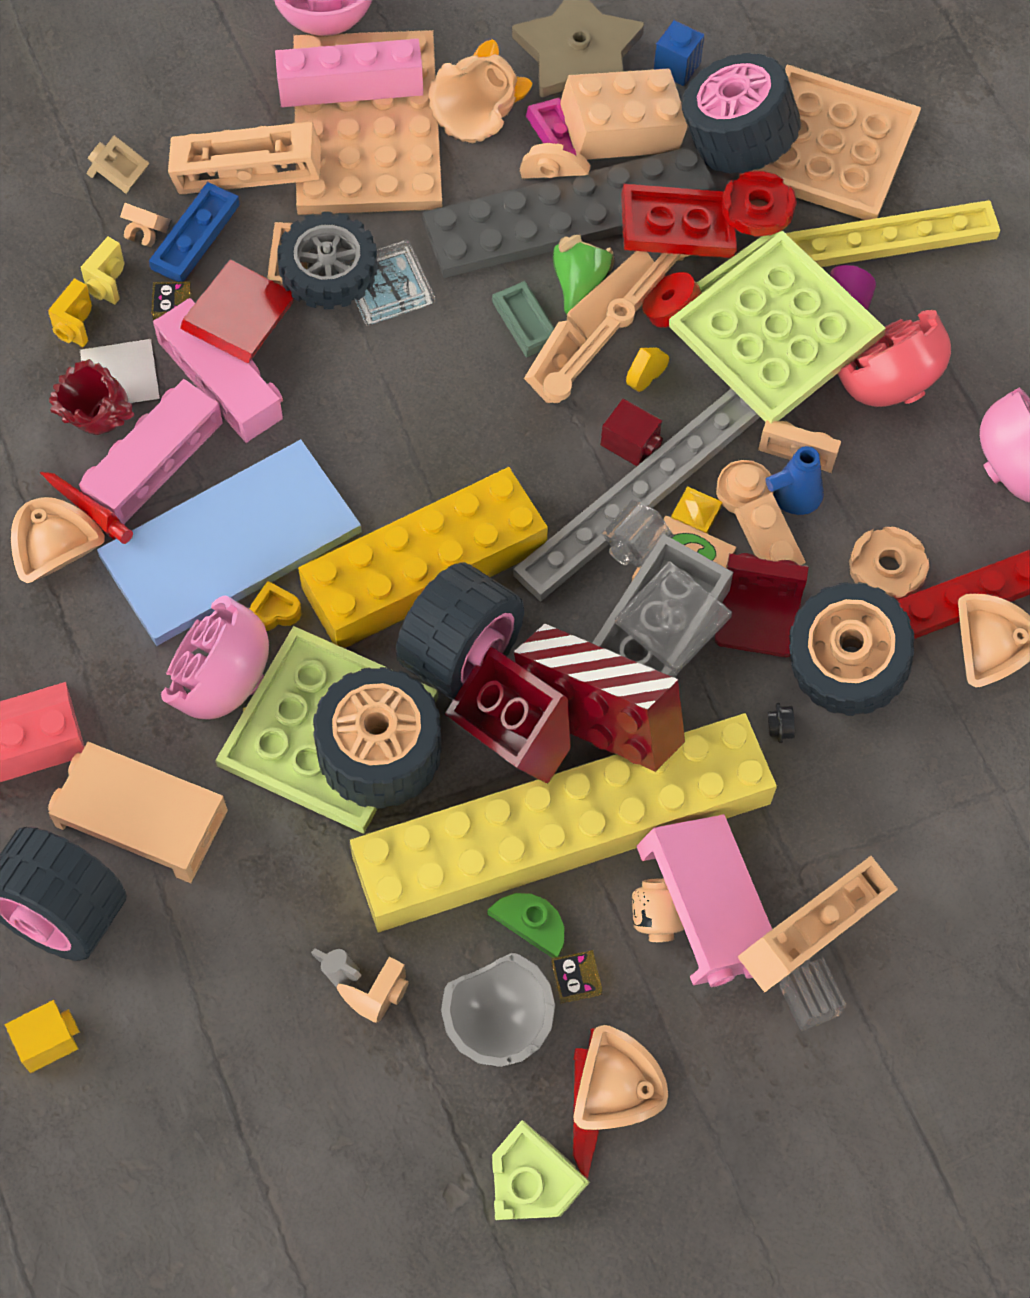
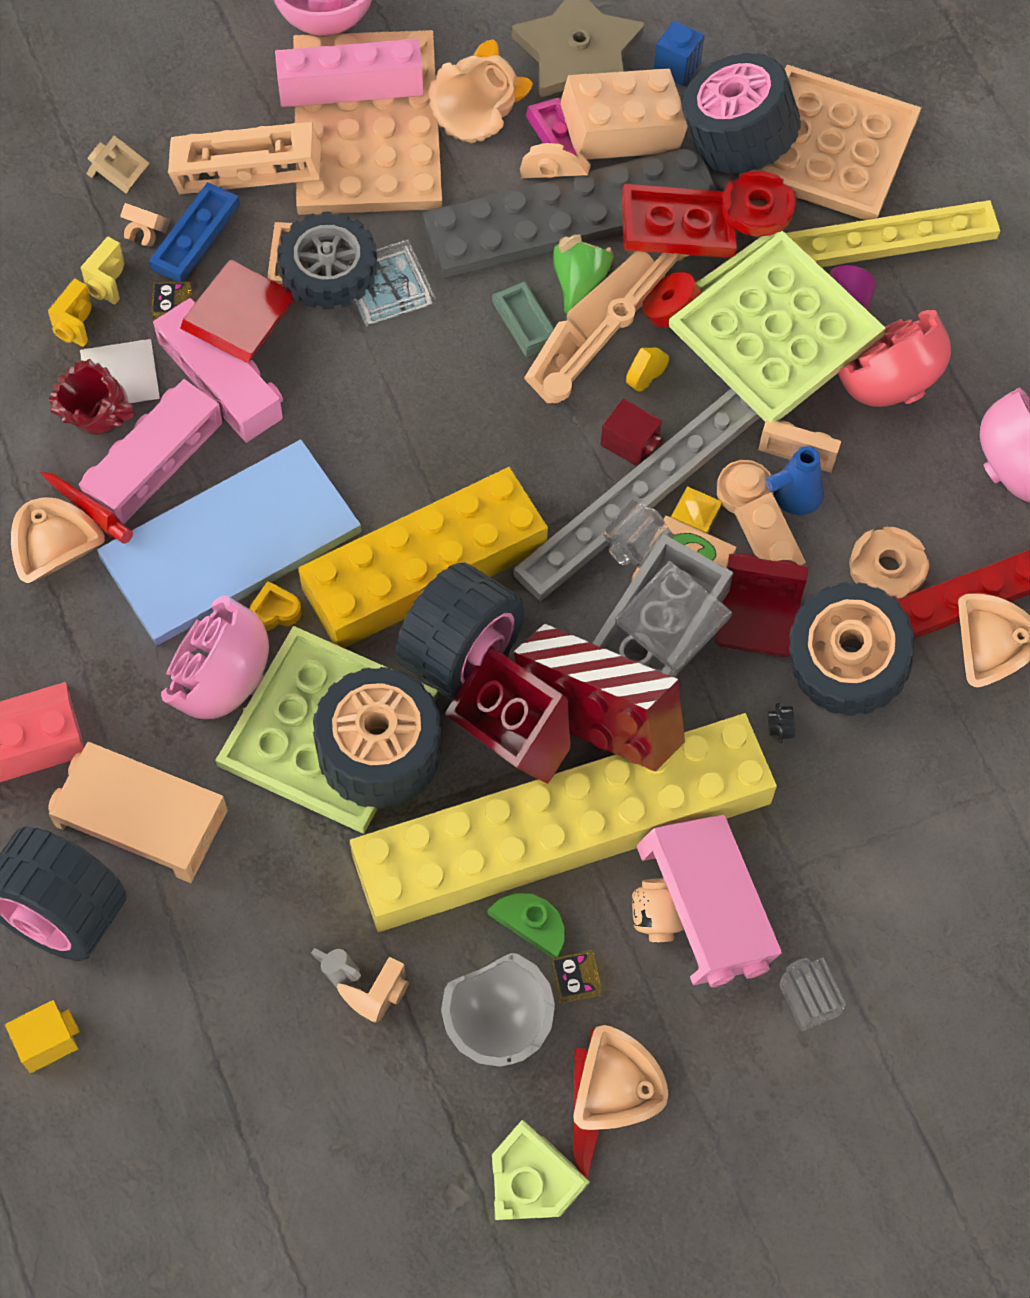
light nougat brick [738,856,898,992] -> none

